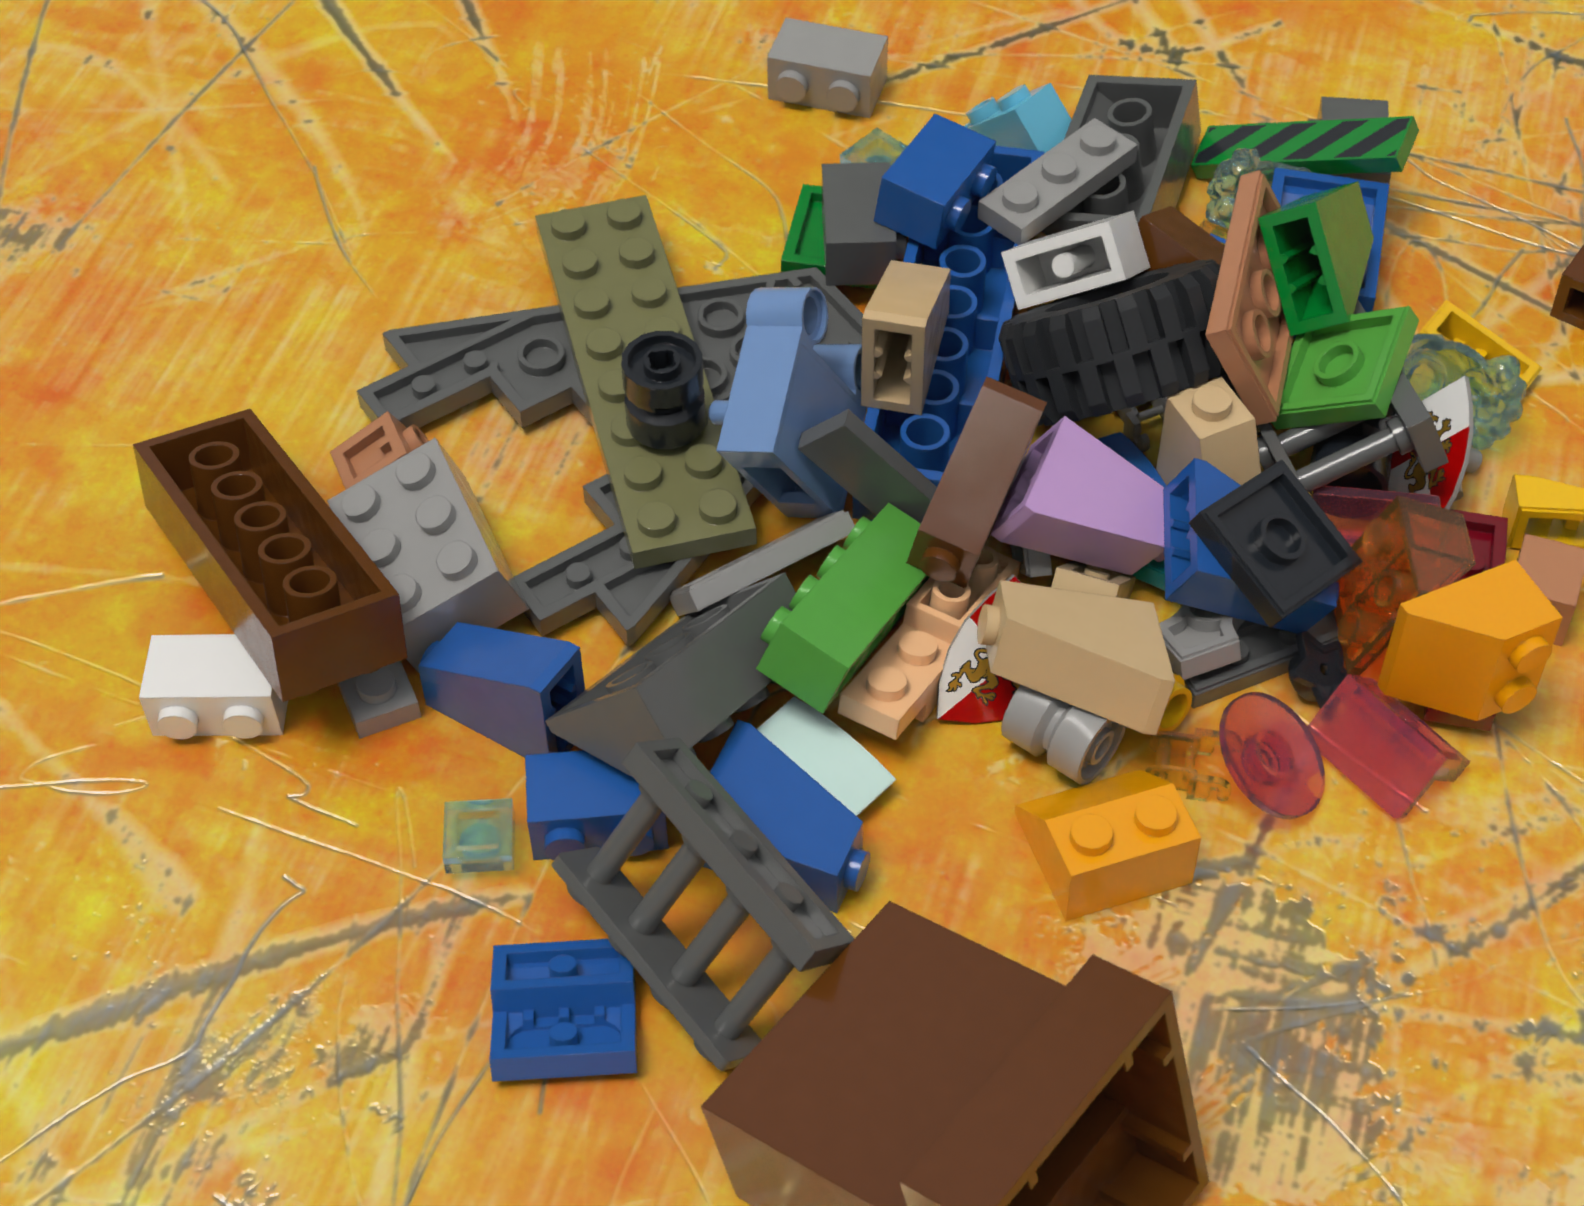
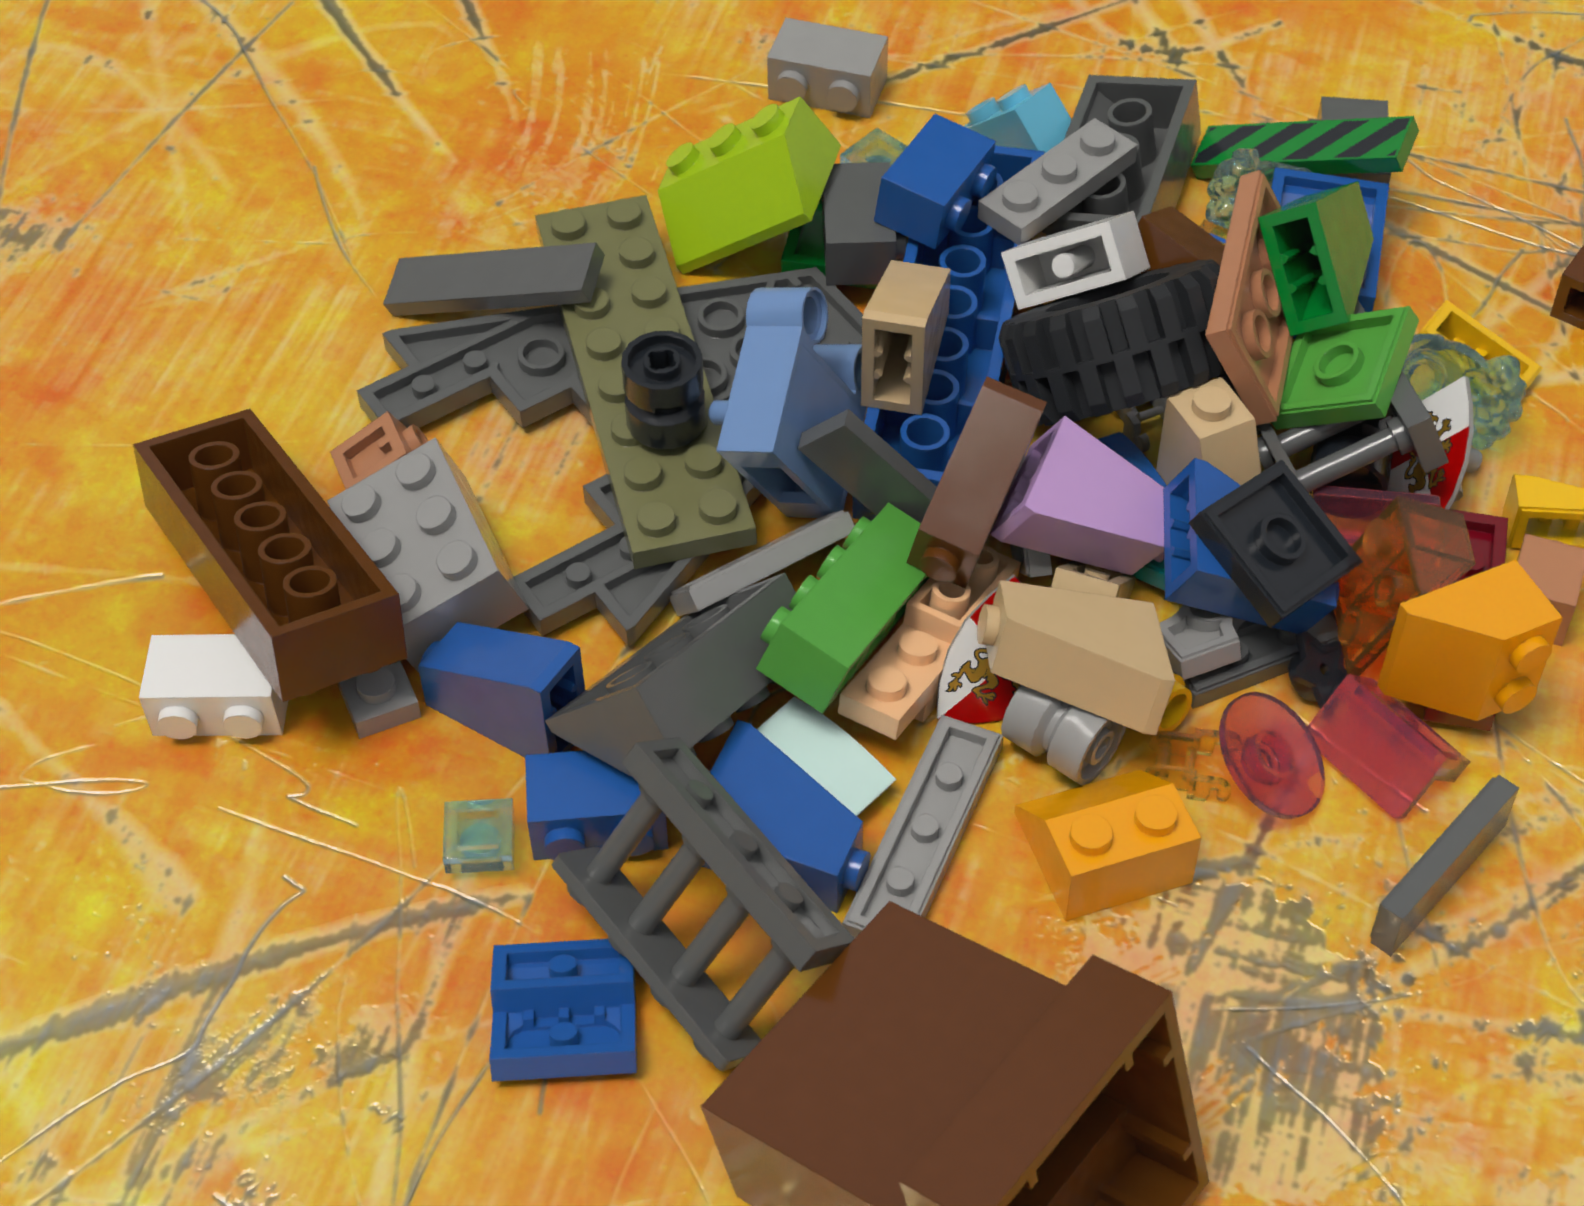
none -> dark grey tile [383,242,605,316]
none -> lime slope [658,96,841,274]
none -> light grey tile [842,715,1003,938]
none -> dark grey tile [1370,775,1519,956]

